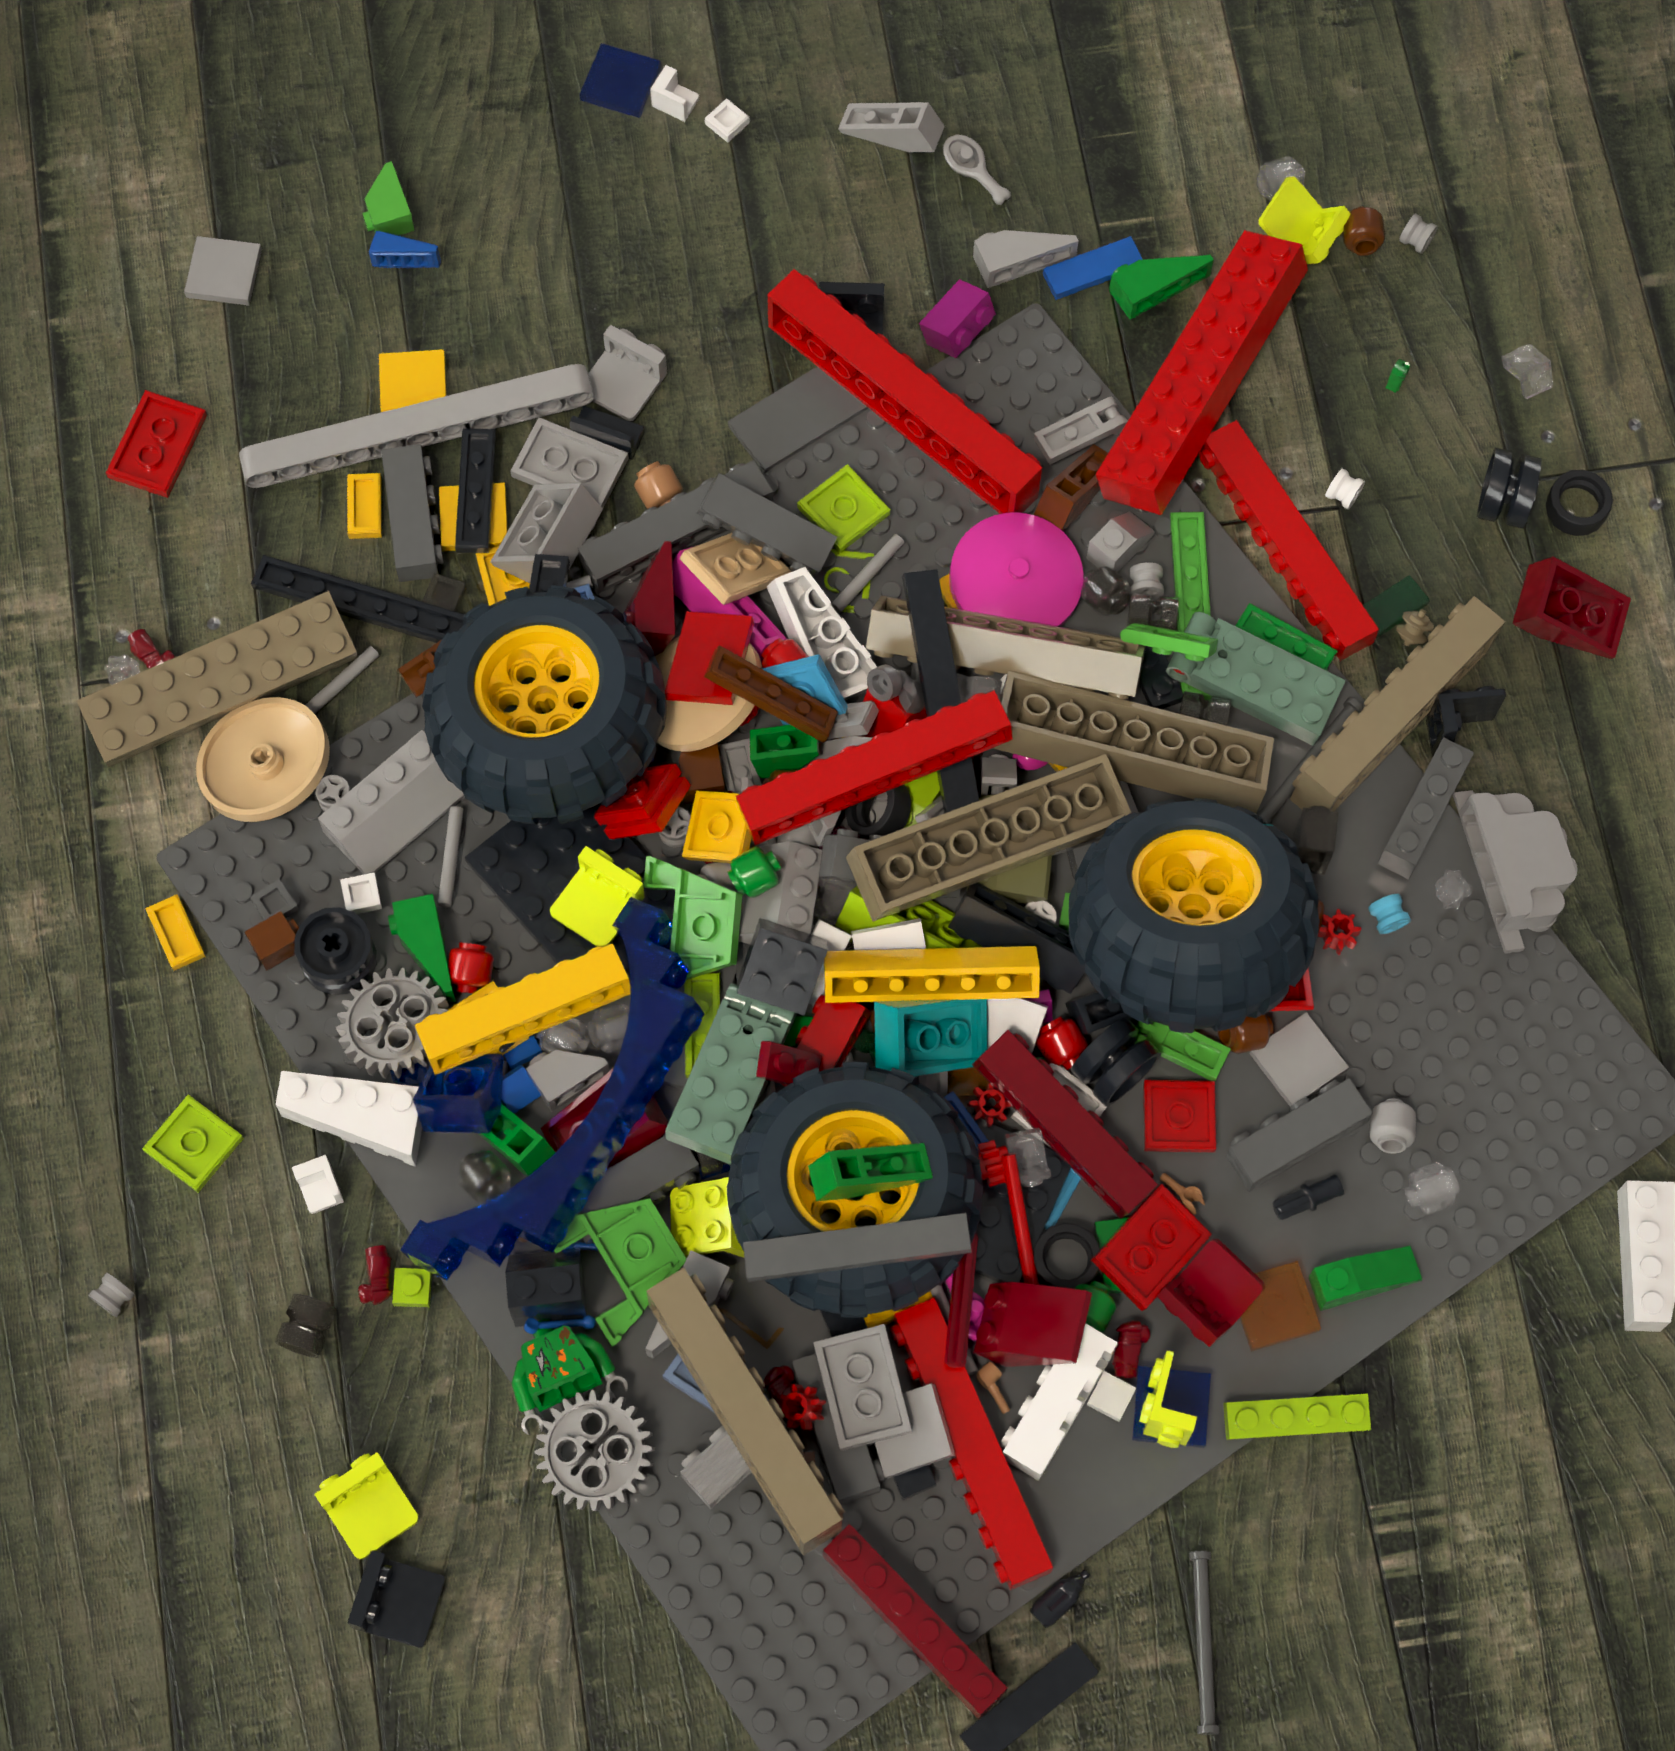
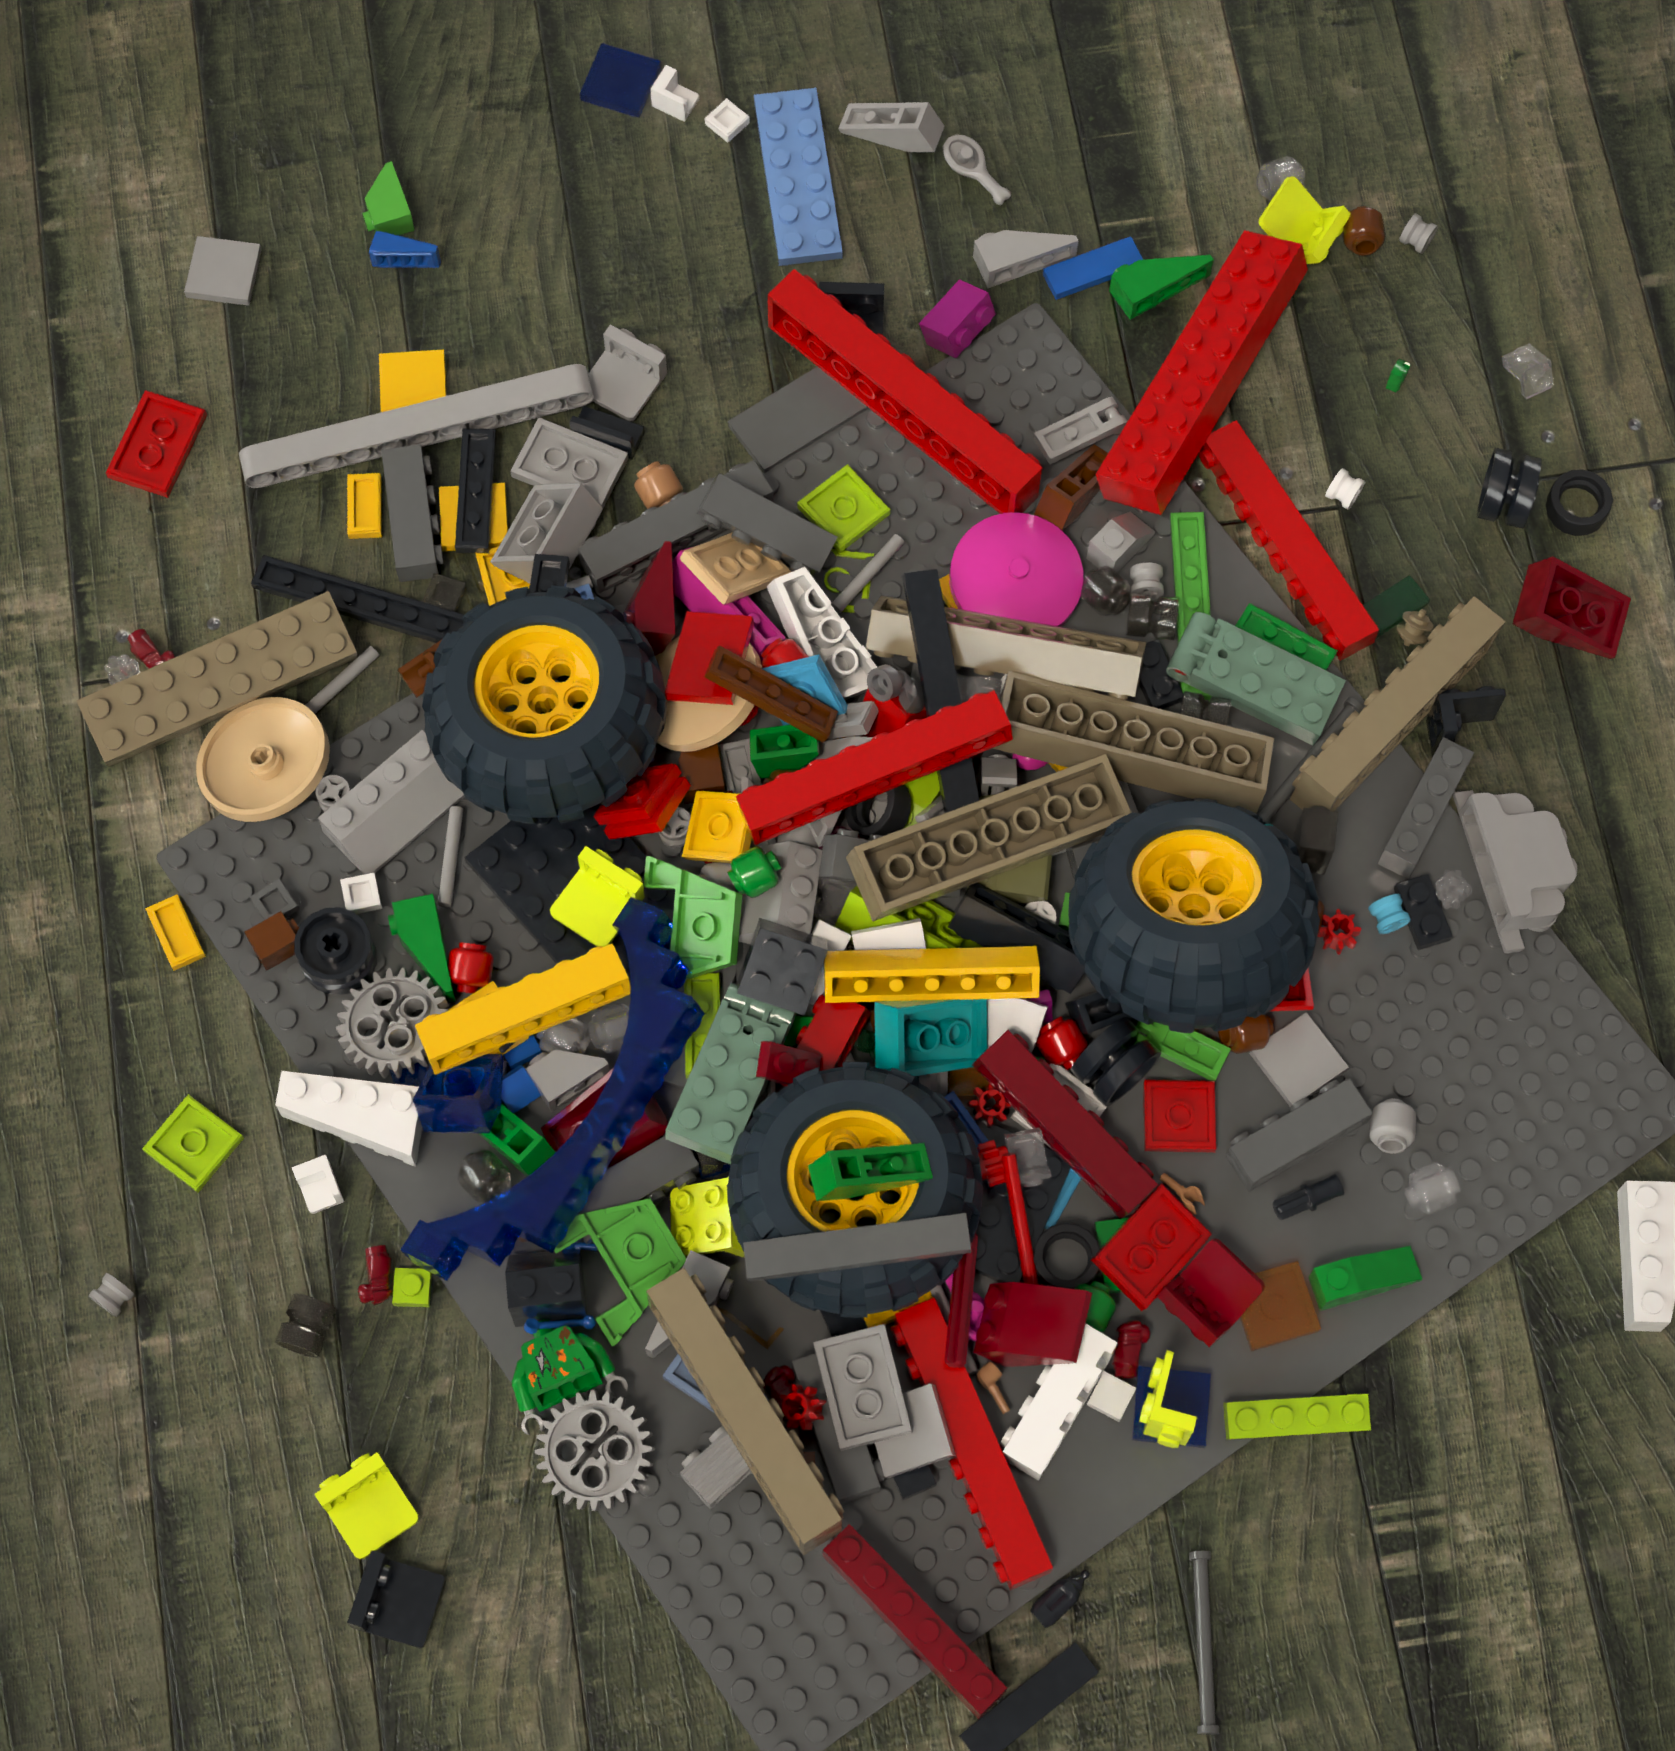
bright green hinge [1120,623,1218,661] -> none
none -> medium blue plate [754,88,843,266]
none -> black plate [1394,874,1453,950]

